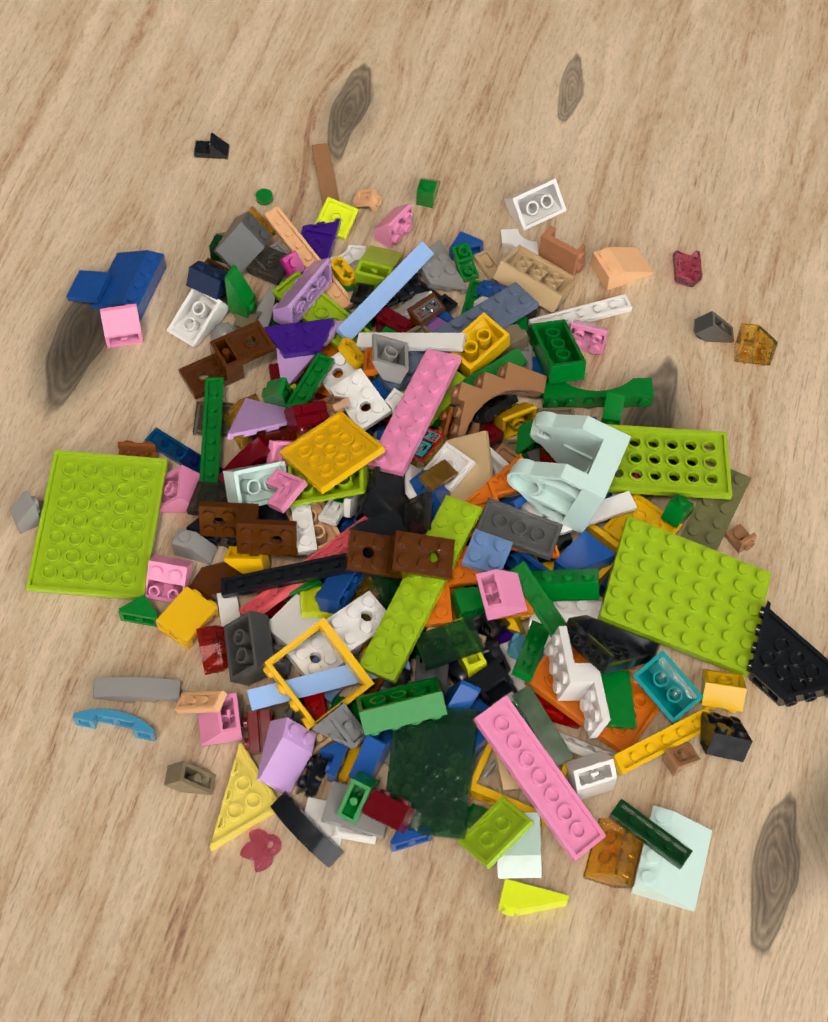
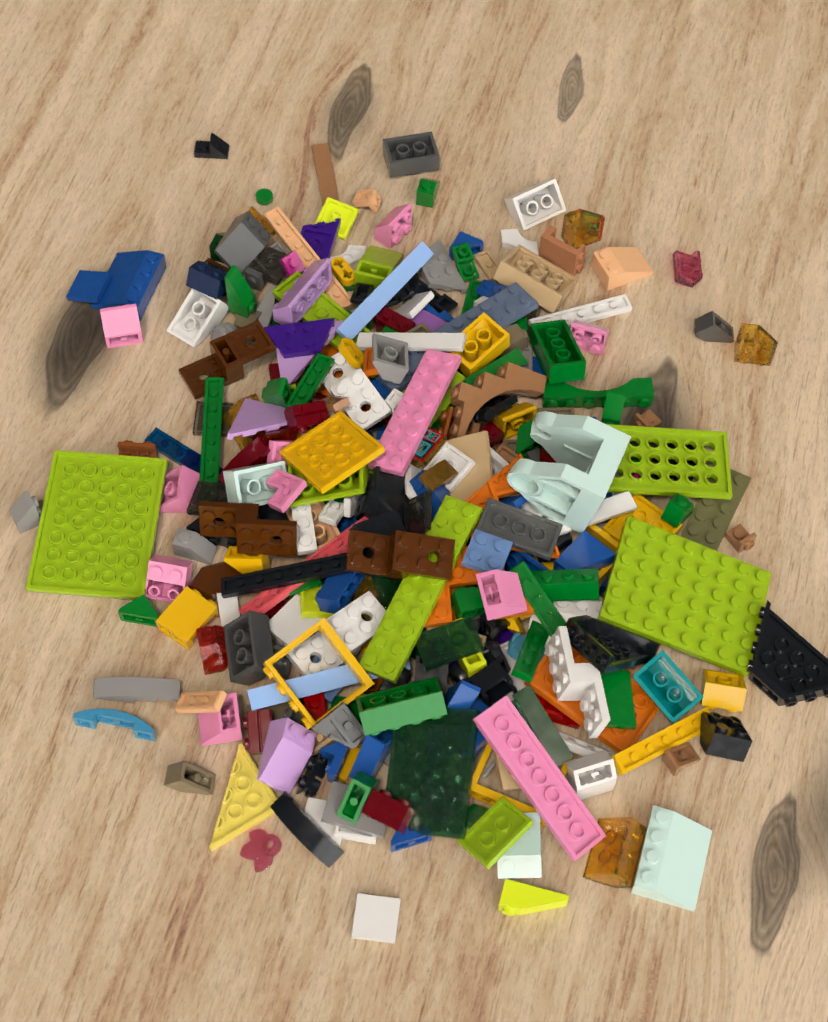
slope [407,293,446,326] -> none
dark green tile [608,799,693,870] -> none
none -> dark grey bracket [244,267,269,291]
none -> white tile [352,893,401,944]
none -> dark grey brick [383,131,440,178]
none -> clear yellow slope [561,209,605,249]
none -> medium nougat bracket [632,409,662,427]

